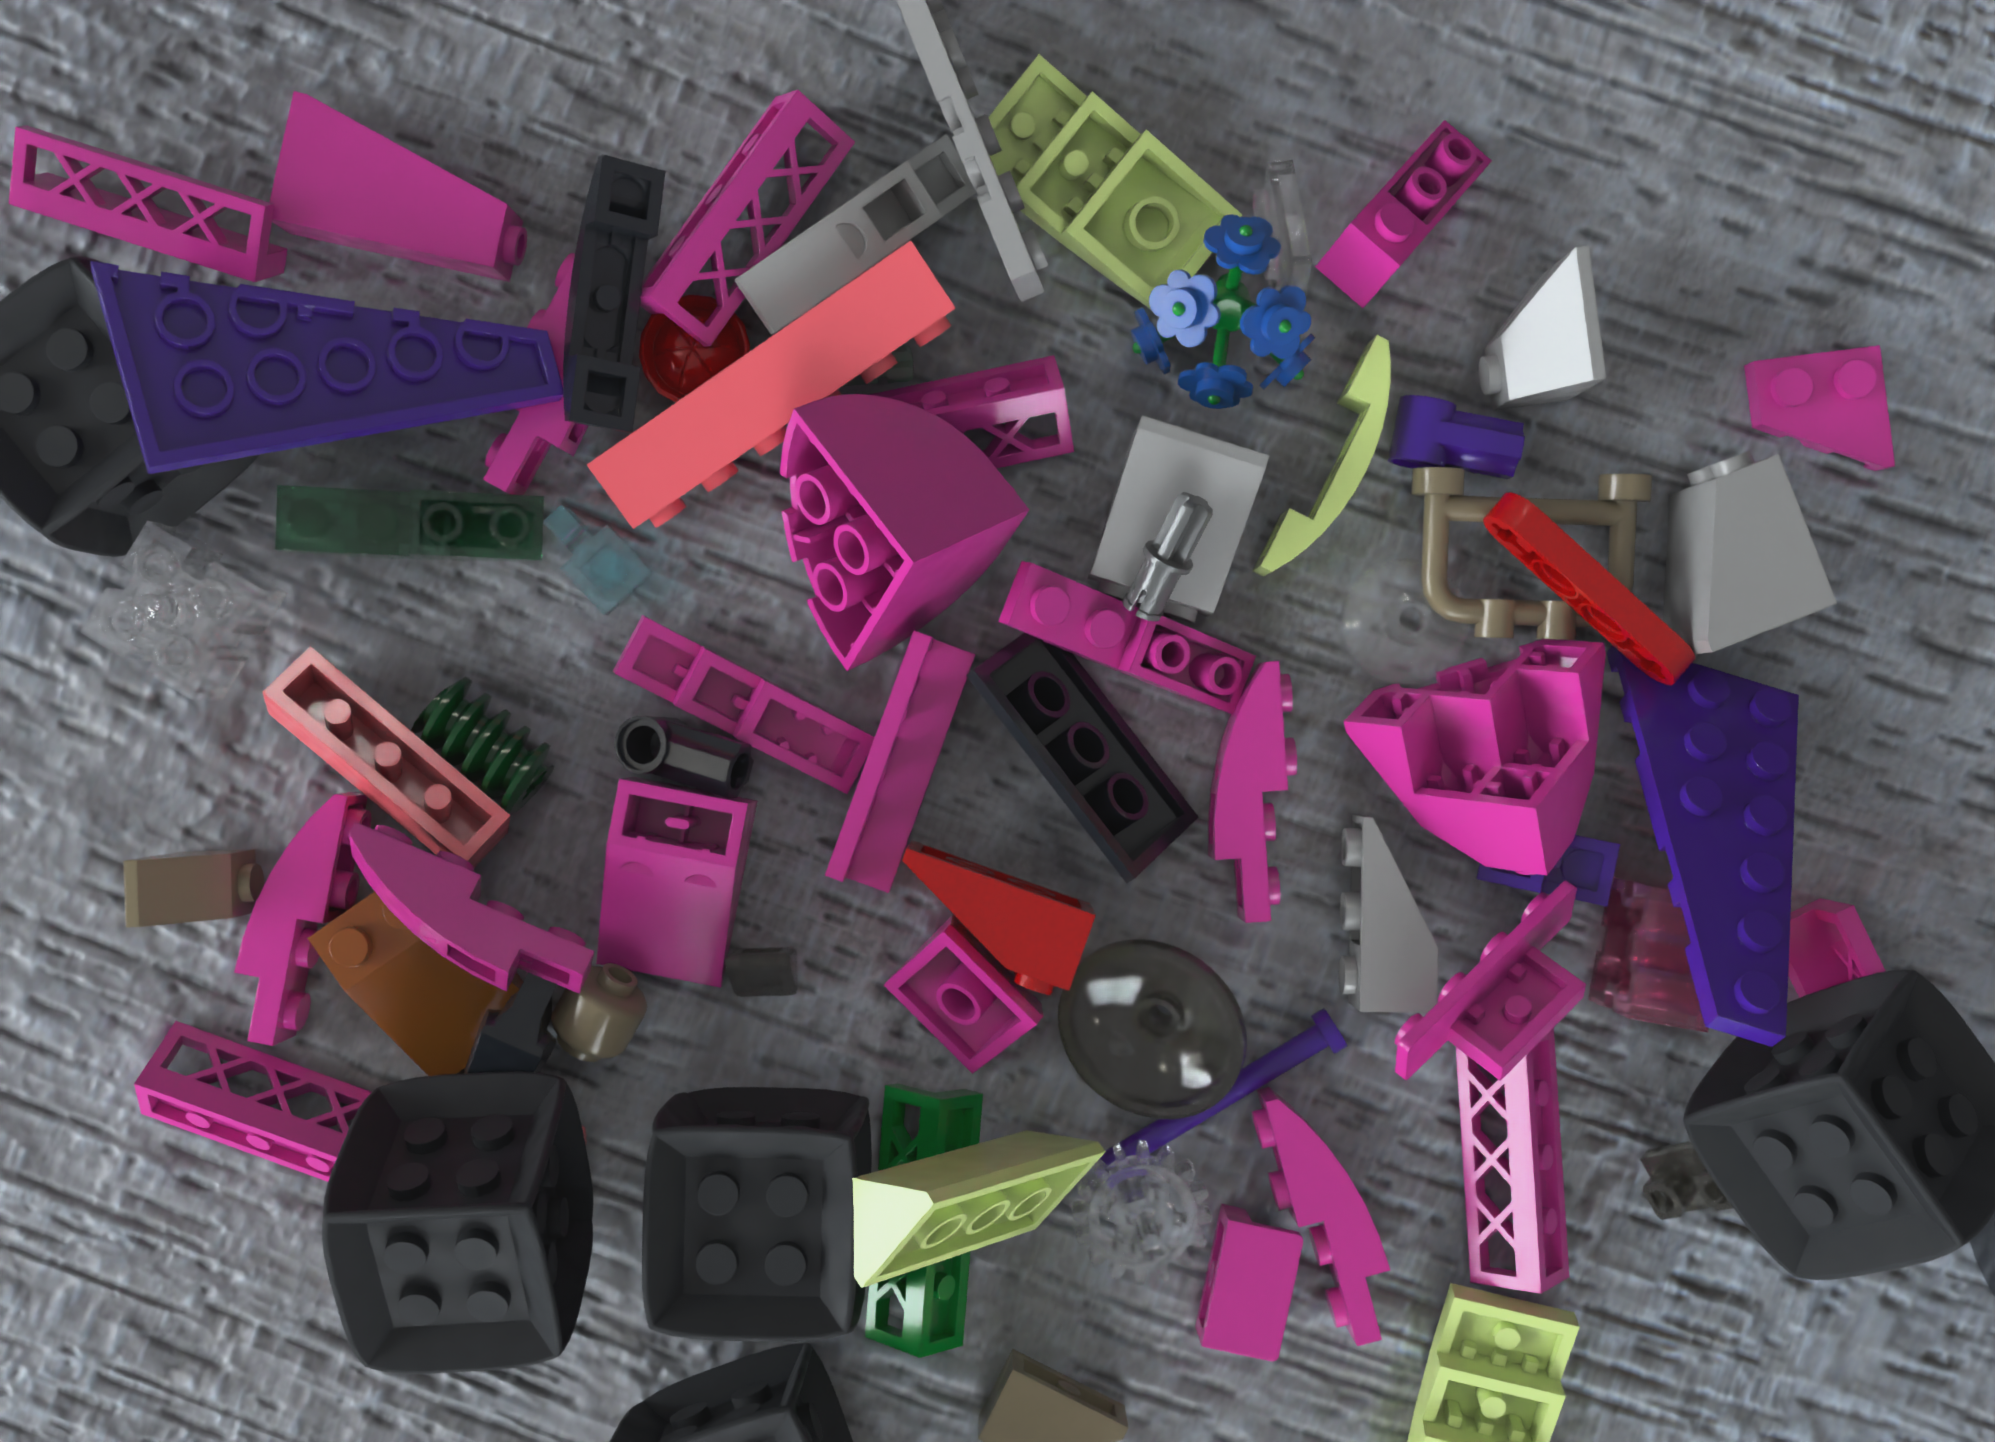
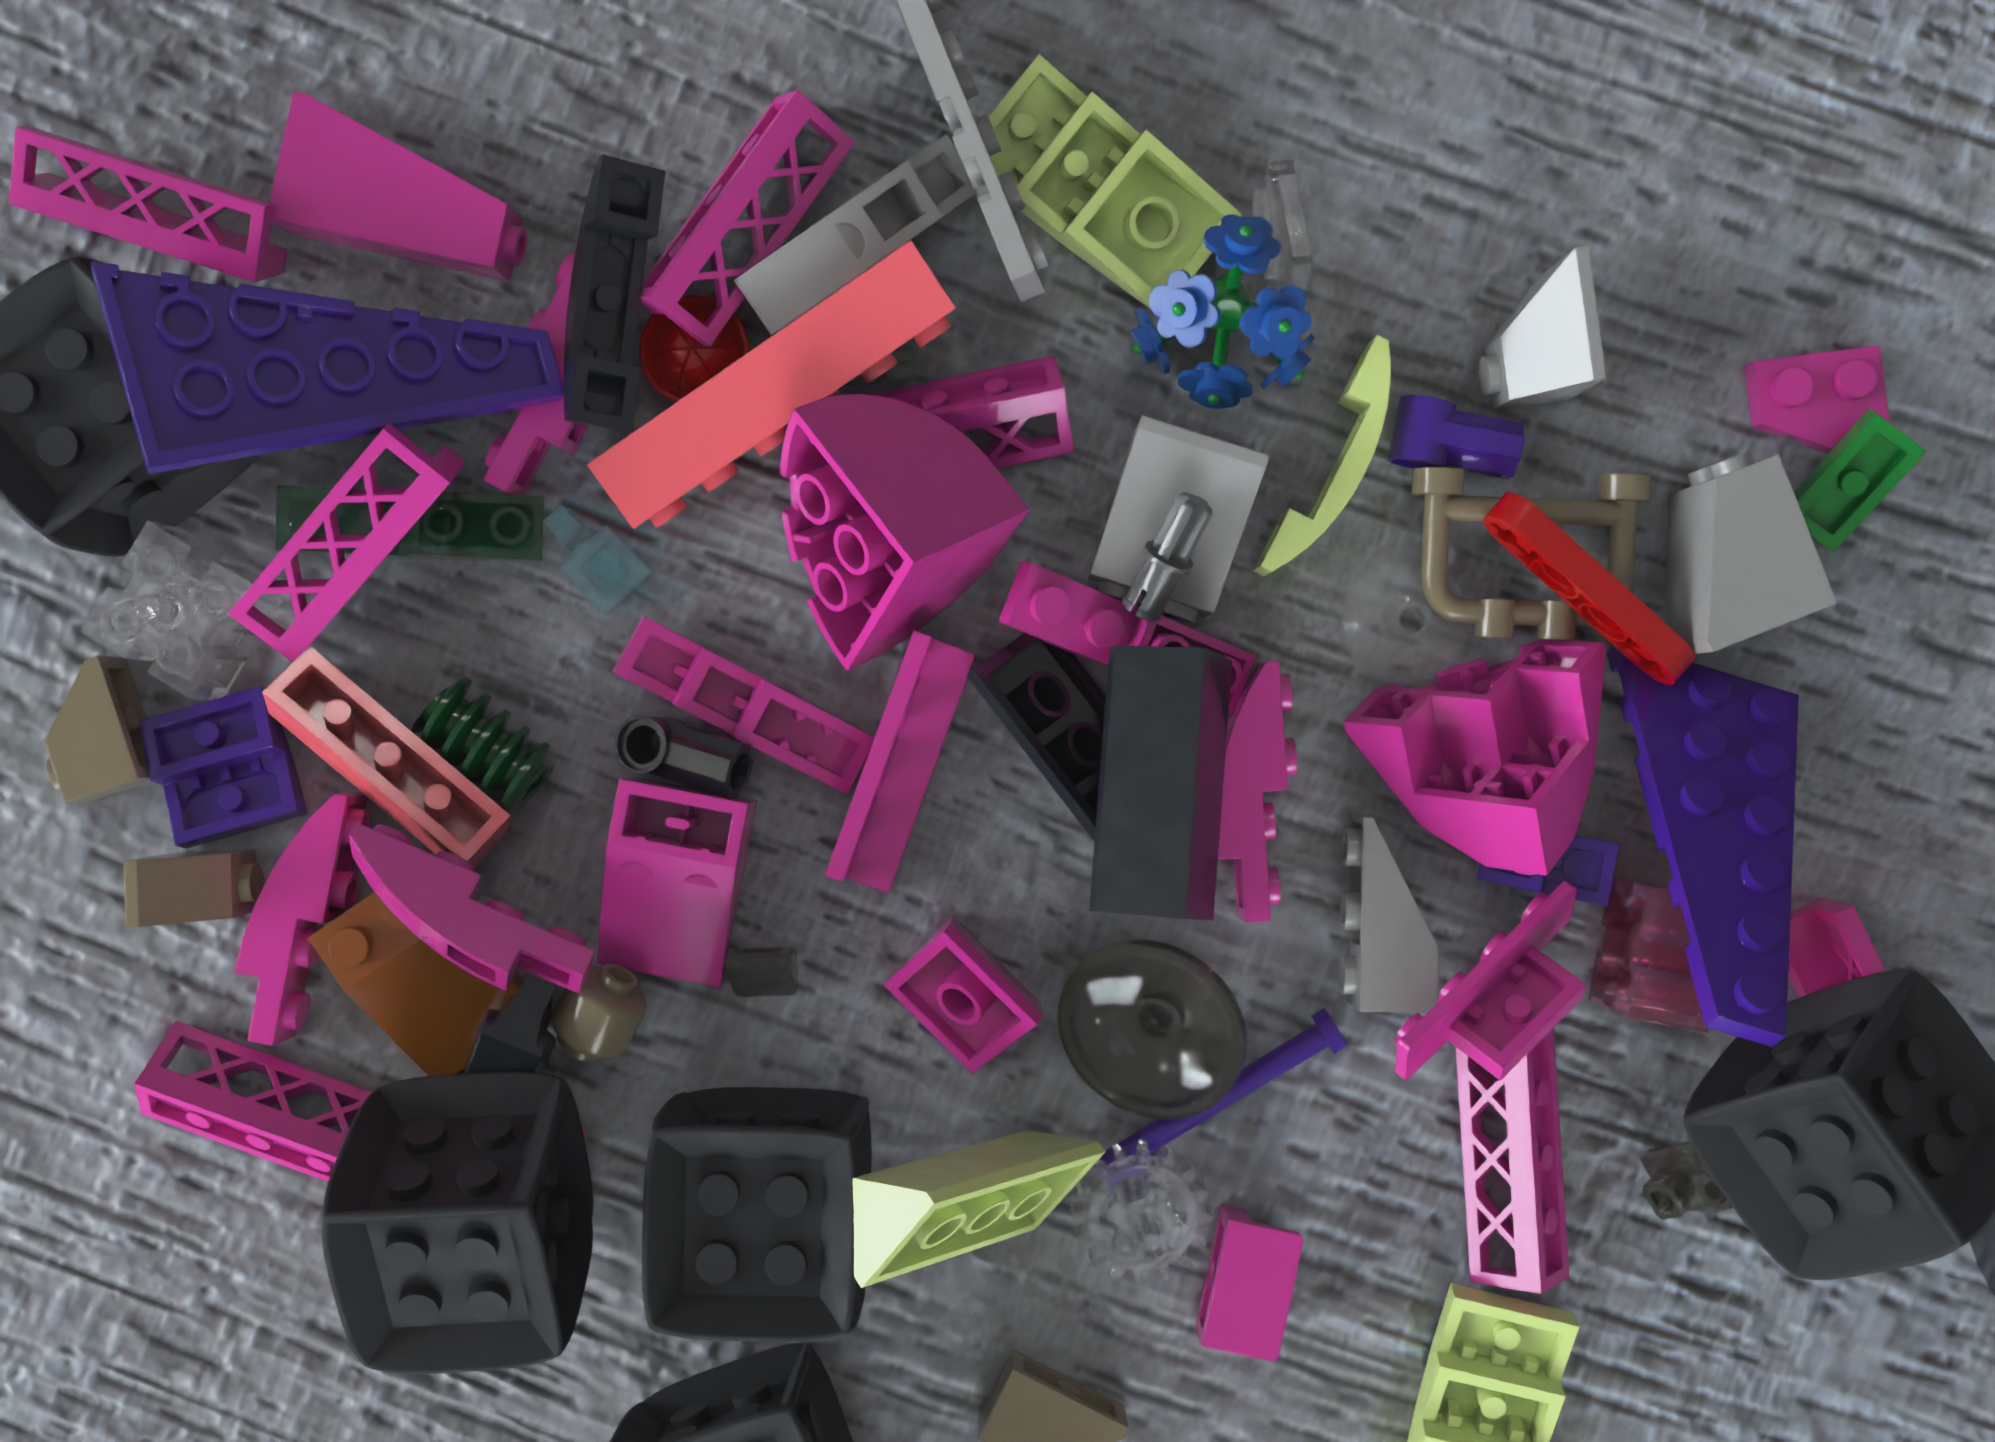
green fence [865,1083,983,1358] -> none
red slope [902,840,1096,995] -> none
dark pink slope [1251,1087,1391,1346] -> none
dark pink slope [1315,120,1492,308] -> none
none -> dark tan slope [44,655,151,803]
none -> dark purple slope [139,686,307,849]
none -> dark pink fence [228,423,467,663]
none -> black slope [1089,645,1232,921]
none -> green plate [1794,408,1927,552]

